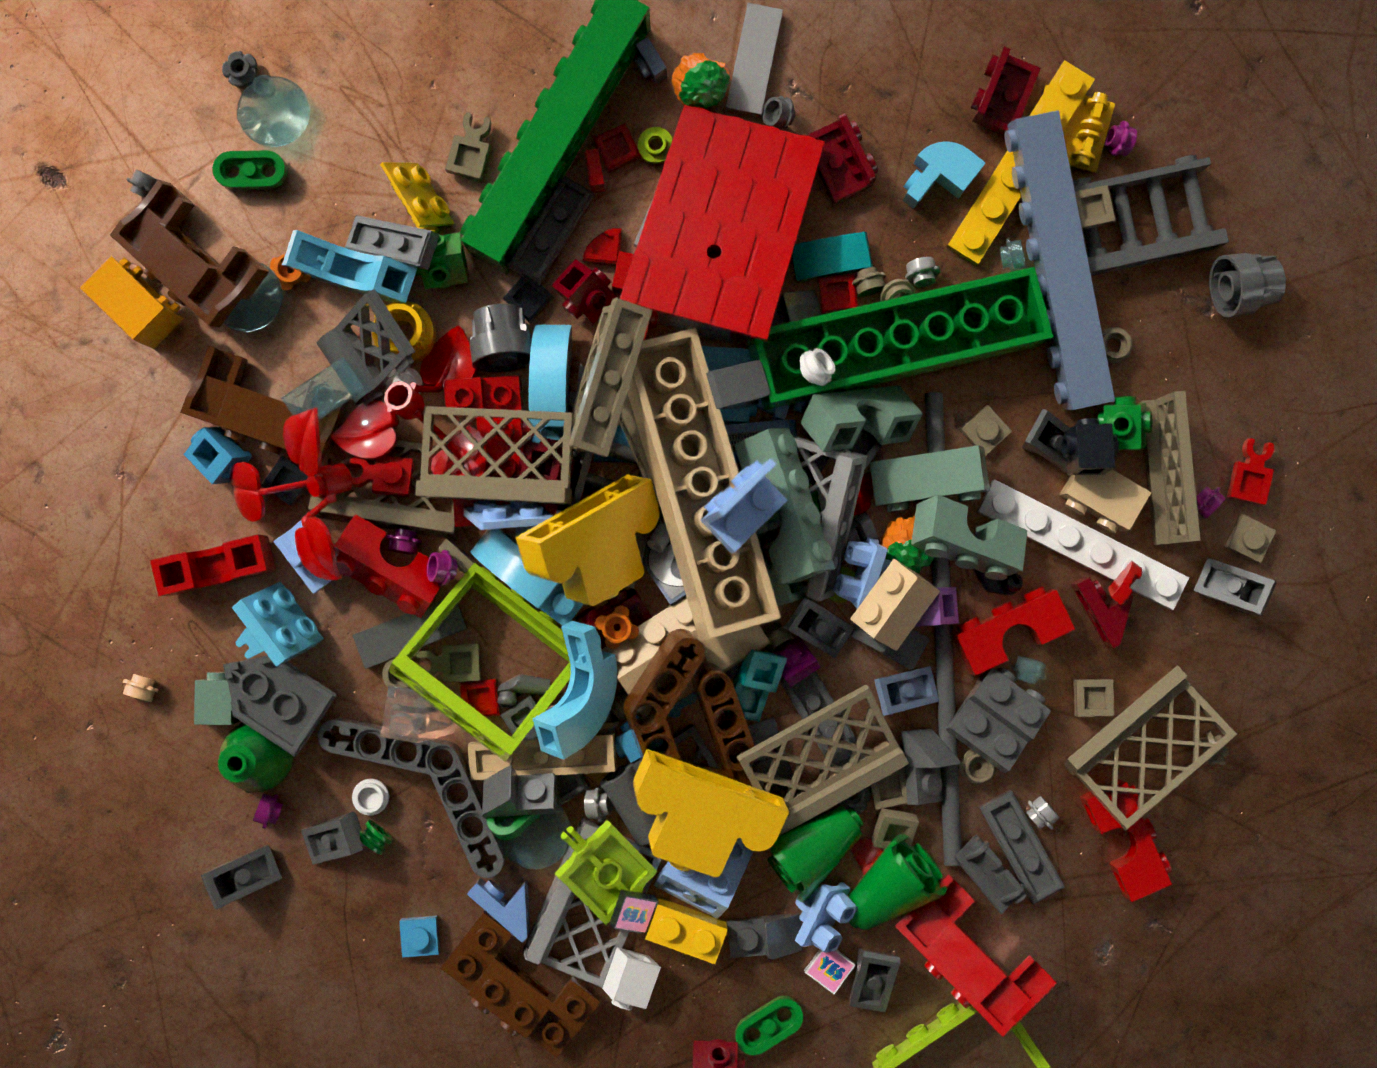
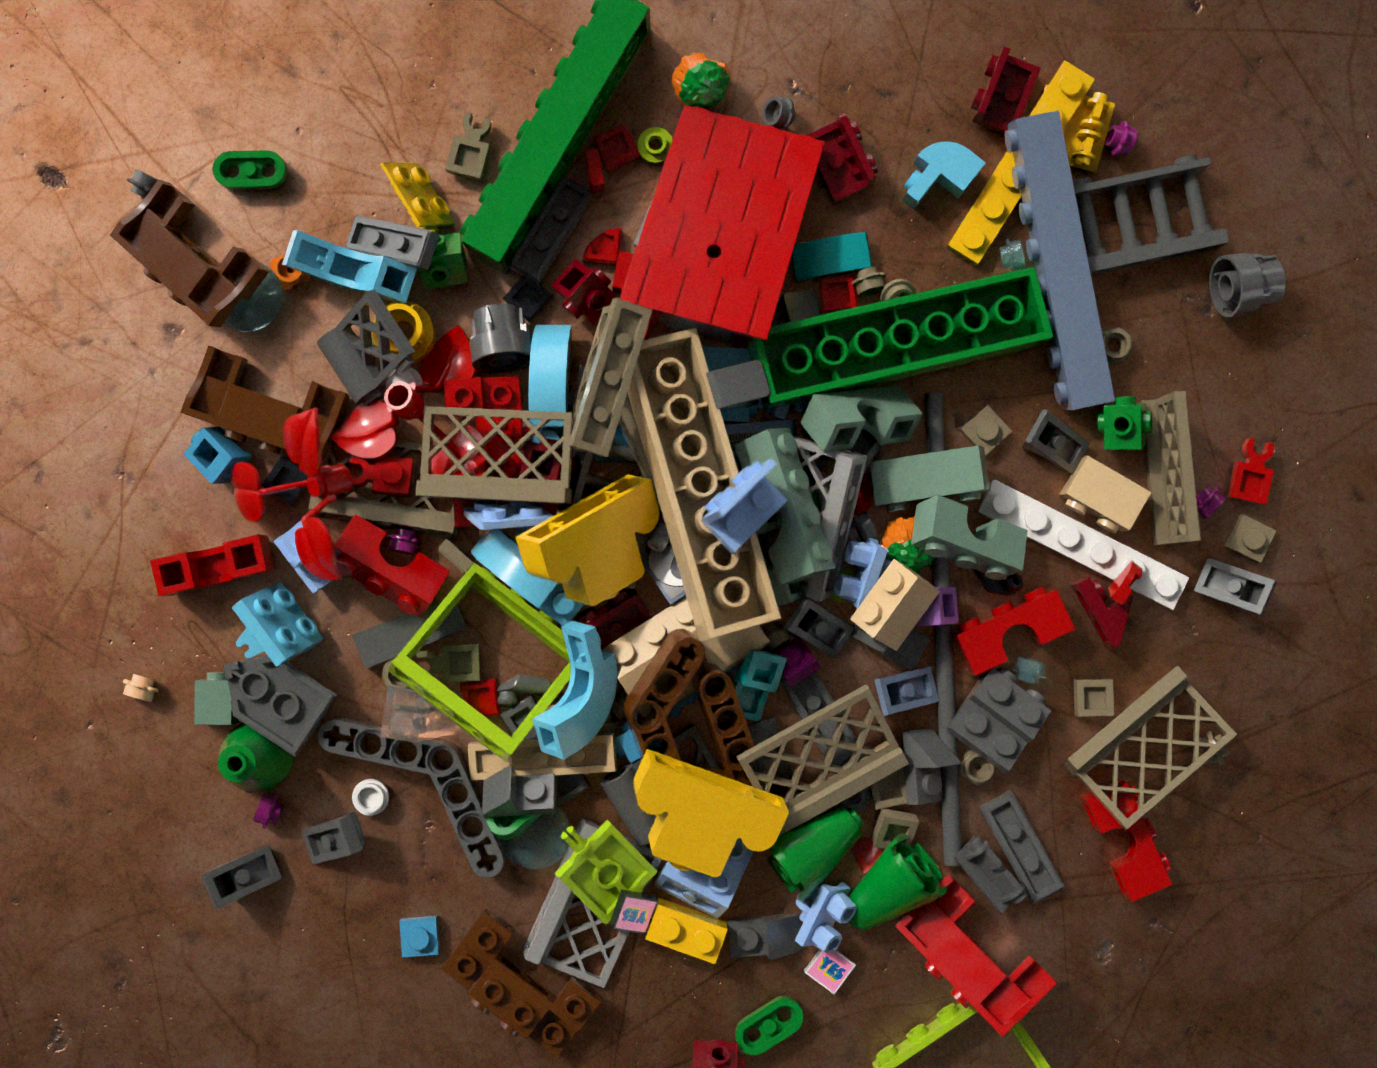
light orange container [80,256,184,349] -> none
dark grey plate [222,51,258,87] -> none
clear light blue dish [237,75,310,147] -> none
clear light blue plate [281,358,365,420] -> none
green bush [359,820,394,855] -> none
magenta plate [427,550,458,586] -> none
medium blue slope [467,878,530,943] -> none
light grey plate [584,786,613,822] -> none
orange plate [595,605,639,649] -> none
white brick [602,947,661,1010] -> none
sand blue plate [633,37,667,85] -> none
light grey tile [726,3,783,118] -> none
white plate [800,349,835,386] -> none
dark grey slope [849,948,900,1012] -> none
light grey plate [905,257,941,287] -> none
light grey plate [1026,796,1060,830] -> none
black brick [1061,418,1119,475] -> none
dark tan plate [1075,185,1115,230] -> none

